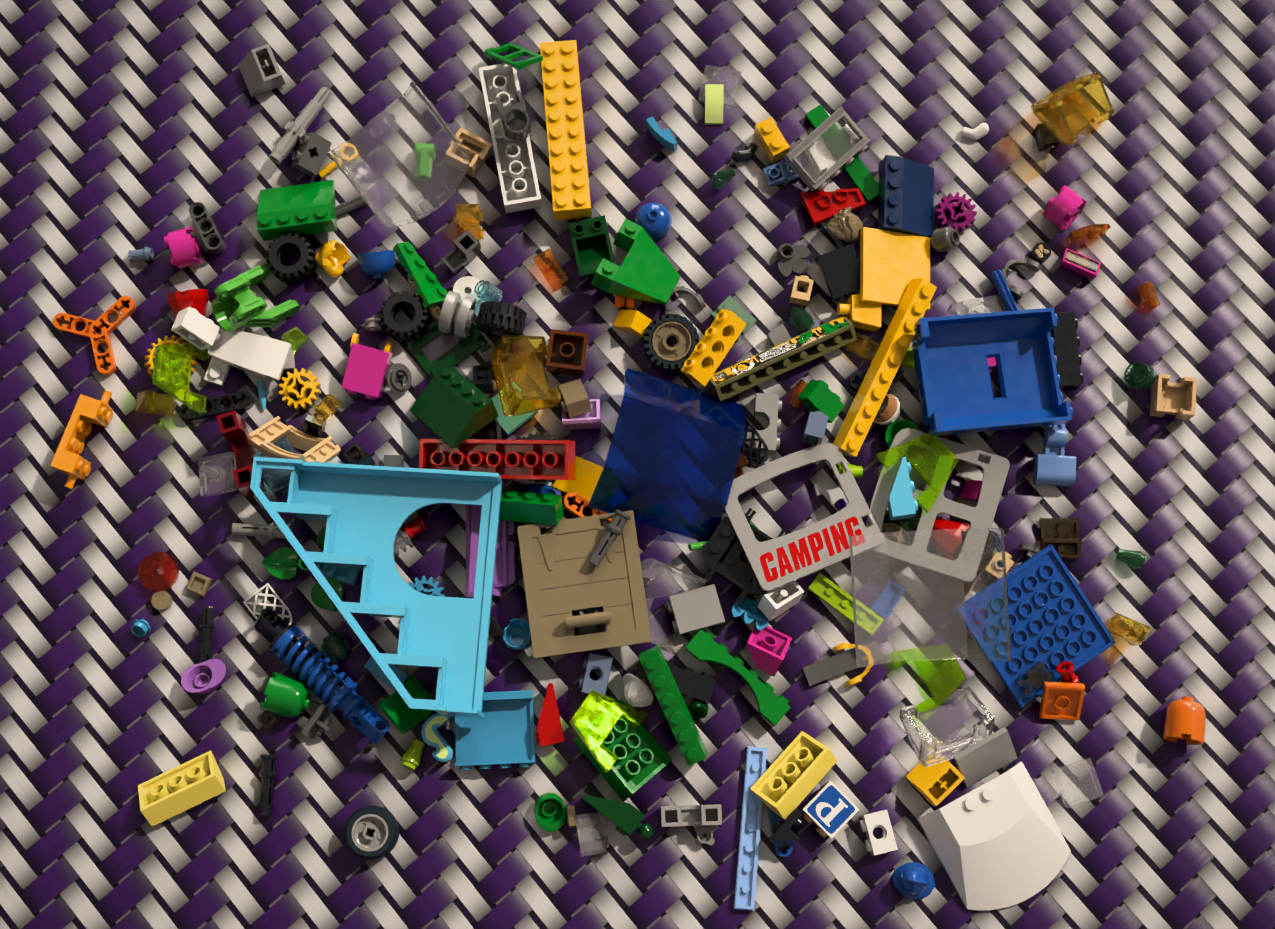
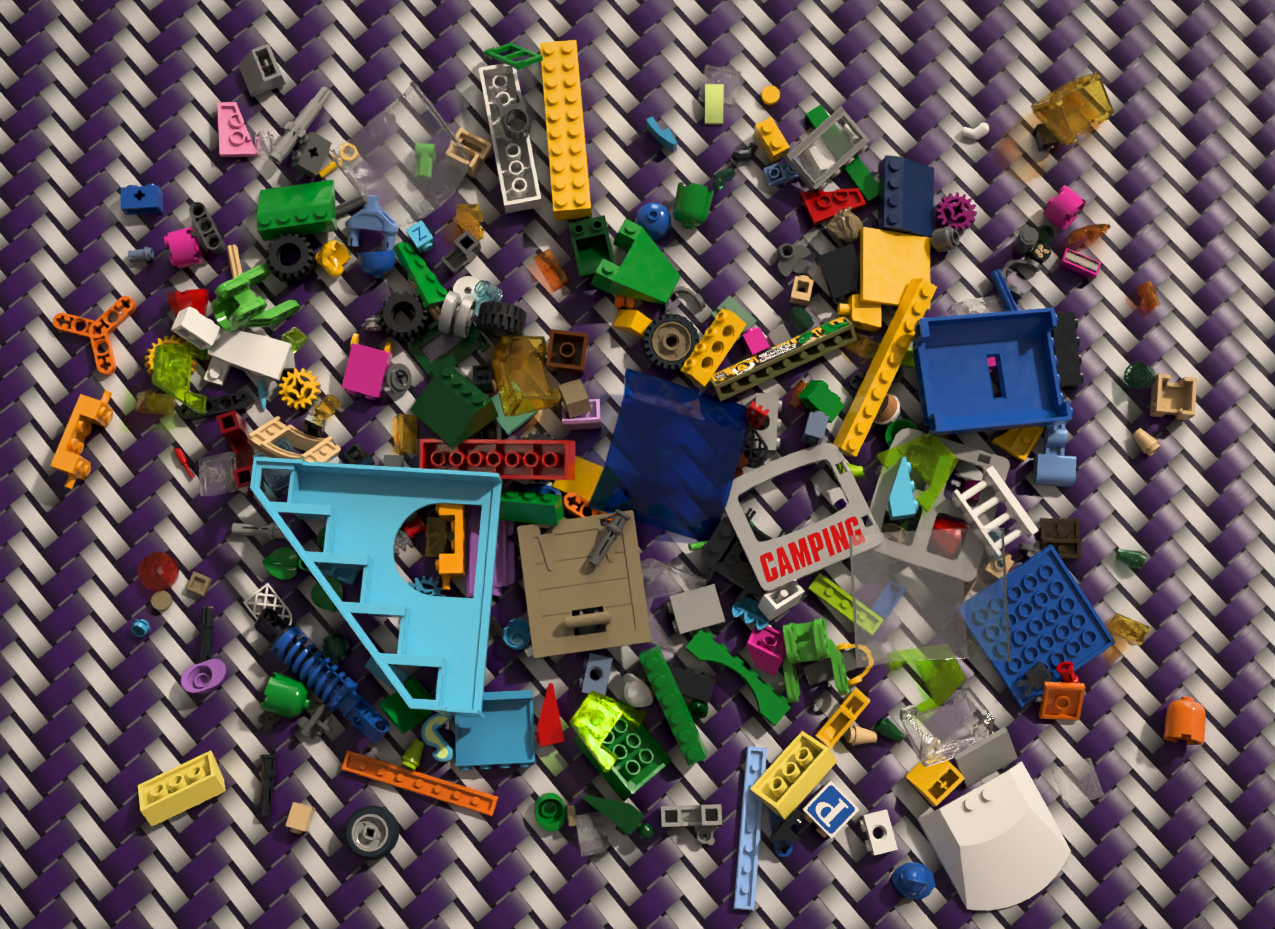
none -> blue brick [121,184,163,215]
none -> red piece [173,448,194,479]
none -> bright pink wing [217,102,258,157]
none -> tan axle [226,245,242,279]
none -> clear brick [255,130,275,160]
none -> tan brick [285,802,316,834]
none -> orange tile [341,750,499,816]
none -> medium blue connector [345,195,398,250]
none -> clear yellow slope [393,414,417,454]
none -> medium azure brick [406,220,435,253]
none -> clear yellow slope [425,517,447,558]
none -> light orange brick [436,504,466,590]
none -> green cylinder [673,182,714,229]
none -> dark pink brick [742,327,770,357]
none -> red tile [742,401,770,430]
none -> yellow tile [761,86,780,105]
none -> bright green piece [783,619,849,703]
none -> yellow slope [815,687,870,748]
none -> tan cone [846,725,877,745]
none -> dark green cone [874,717,905,744]
none -> white fence [951,466,1039,559]
none -> yellow wing [992,426,1044,462]
none -> dark grey piece [1013,227,1039,255]
none -> dark green tile [1036,225,1054,244]
none -> tan cone [1132,428,1161,457]

